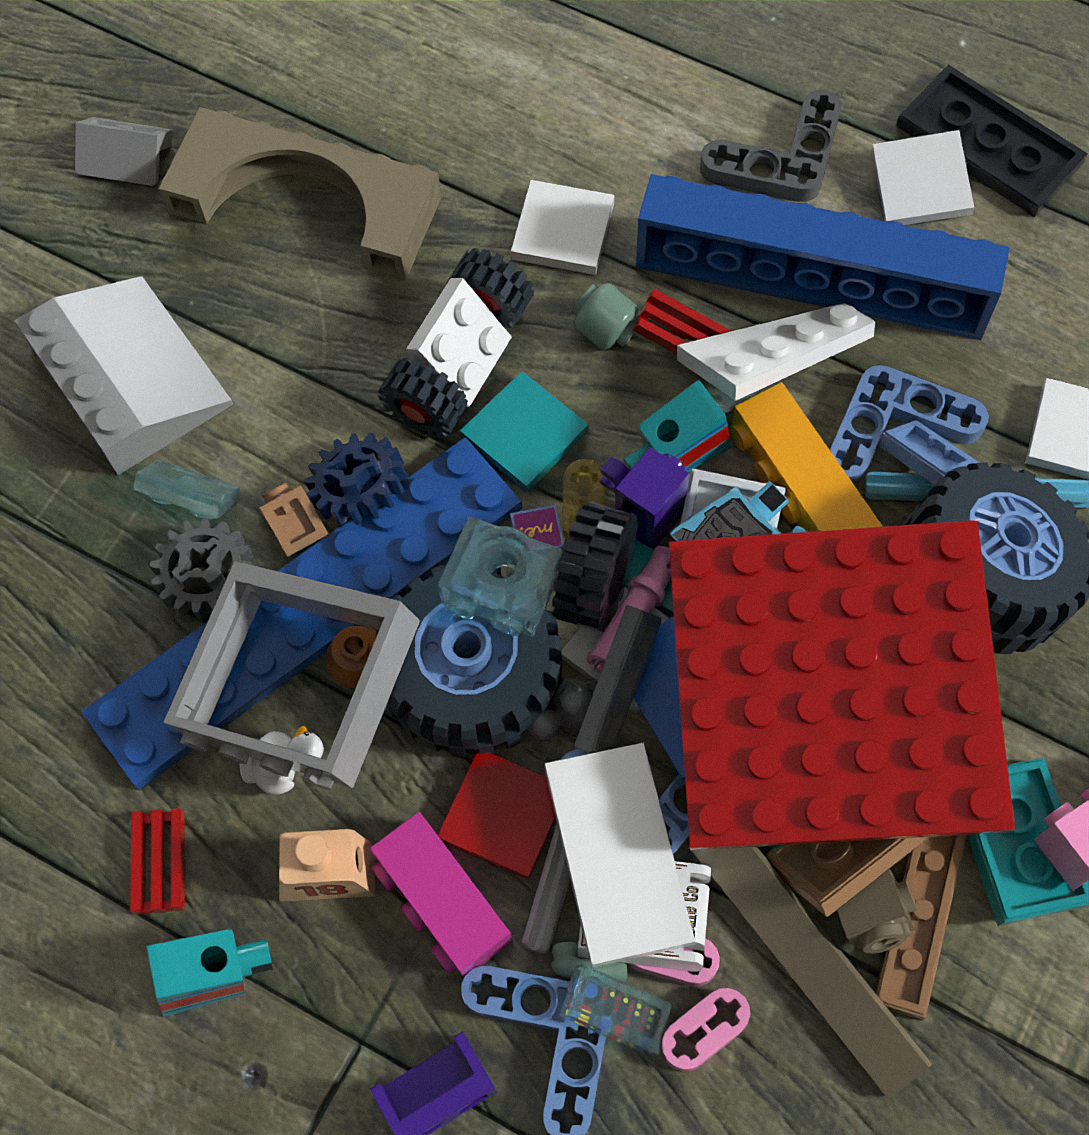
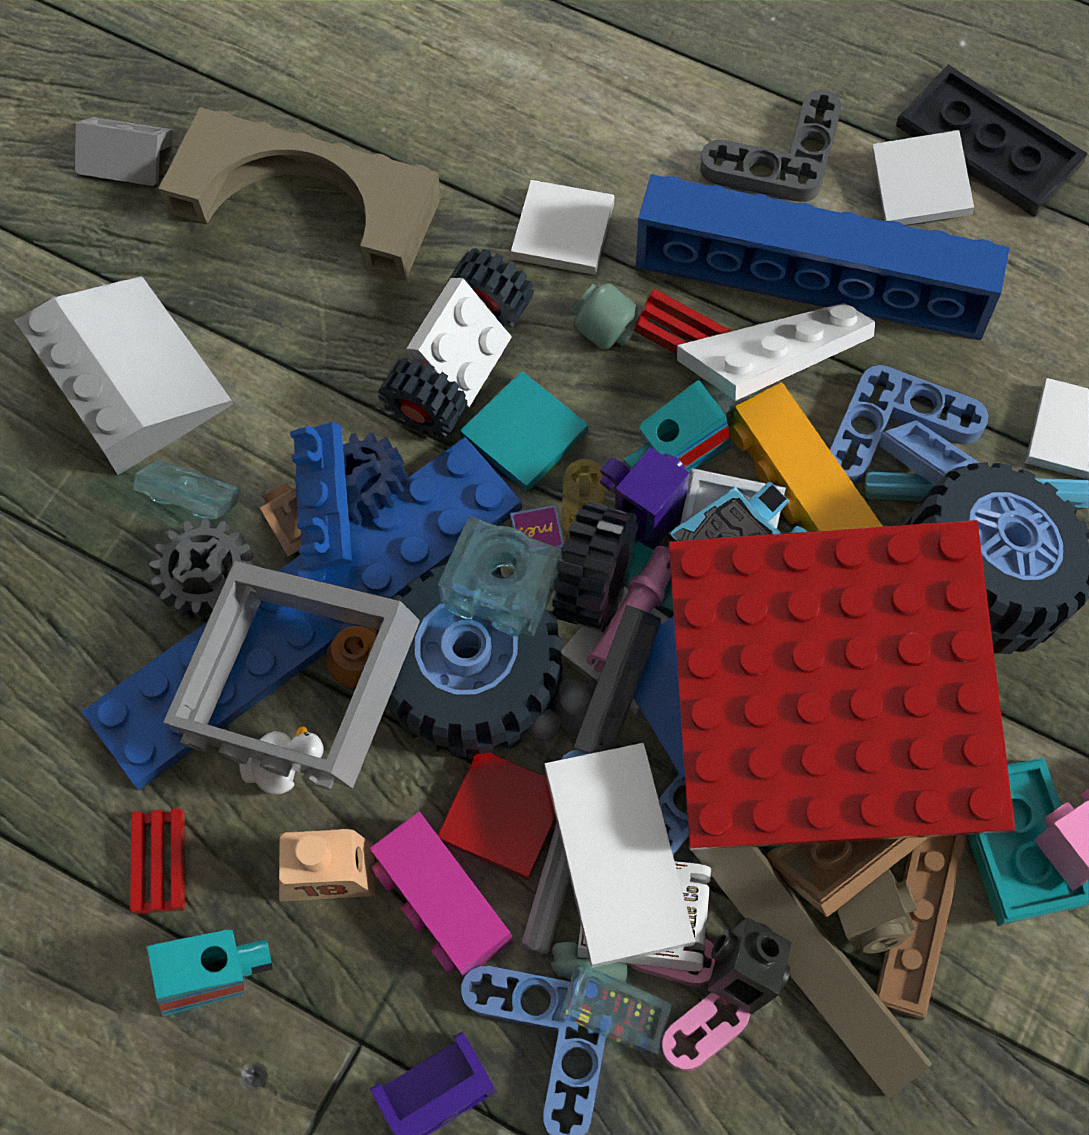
none -> blue plate [290,422,352,571]
none -> pearl dark grey brick [707,917,792,1015]

